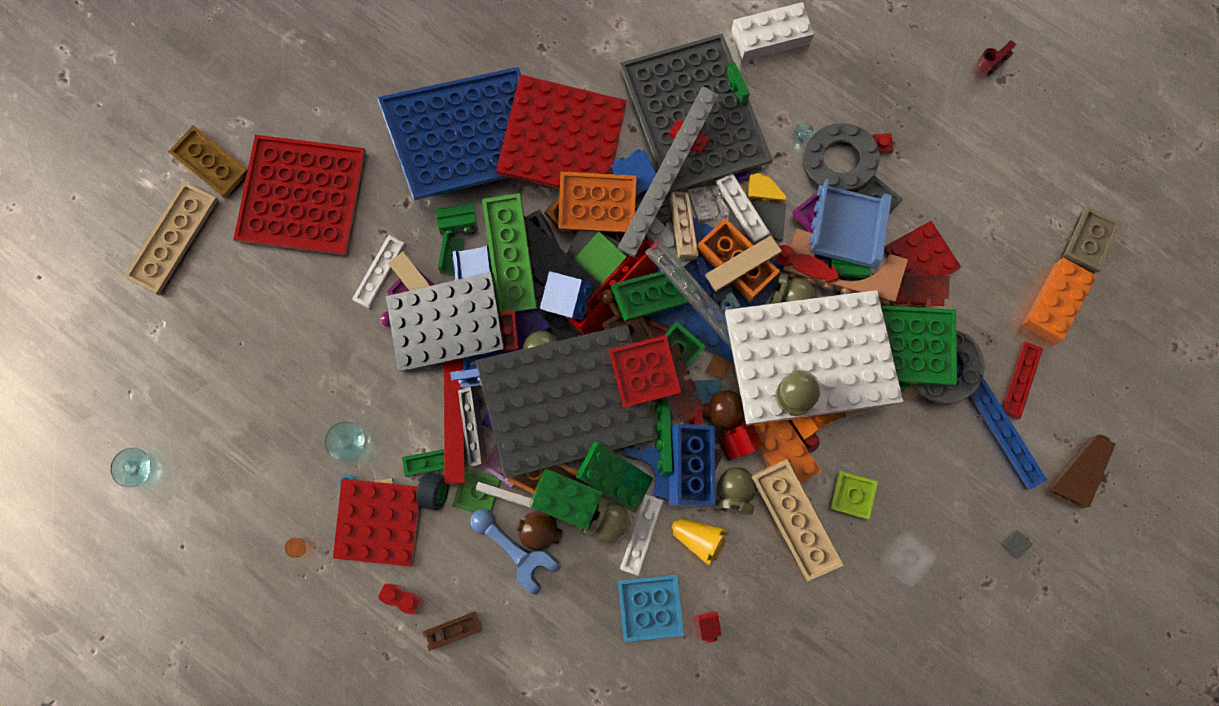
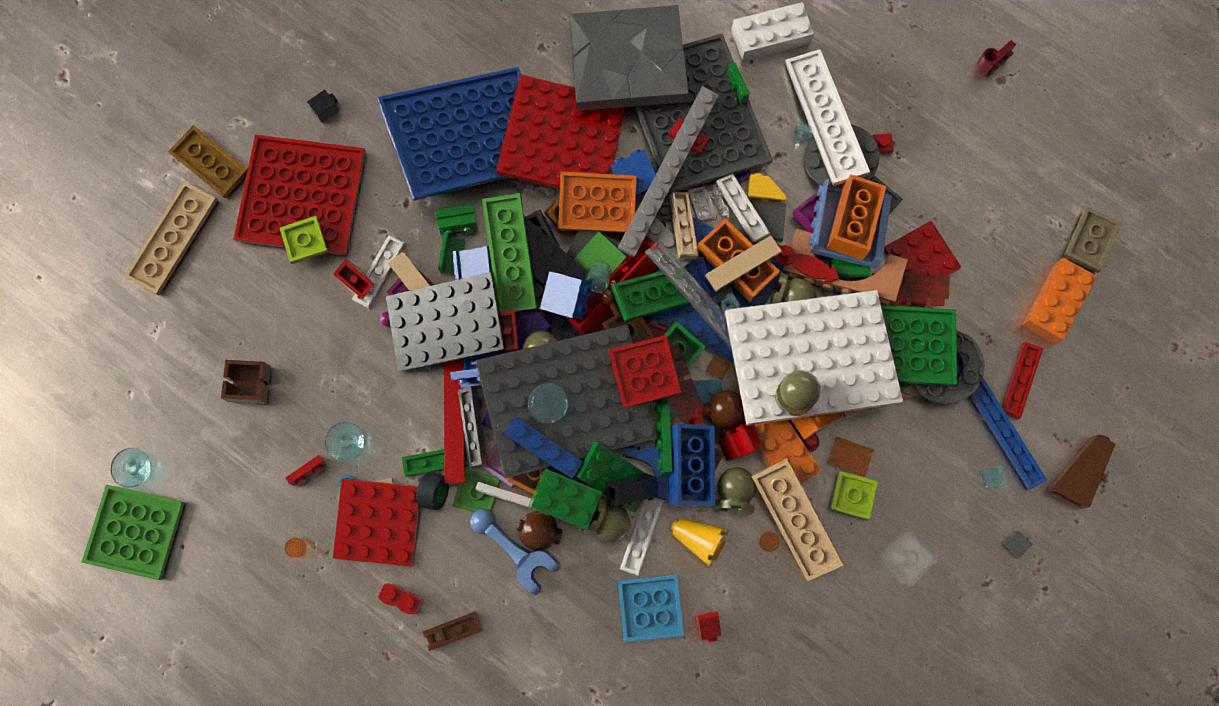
none -> bright green plate [81,484,185,580]
none -> reddish brown piece [221,360,271,404]
none -> lime plate [280,216,328,264]
none -> red plate [285,455,327,486]
none -> black brick [307,89,339,123]
none -> red slope [333,260,375,299]
none -> blue plate [504,417,583,479]
none -> clear light blue tile [528,383,568,423]
none -> dark grey tile [570,5,688,111]
none -> clear light blue piece [585,261,611,293]
none -> black brick [606,473,658,509]
none -> clear orange tile [759,532,780,552]
none -> white plate [785,49,870,186]
none -> orange brick [827,174,886,261]
none -> clear orange plate [827,436,874,477]
none -> clear light blue tile [981,466,1007,490]

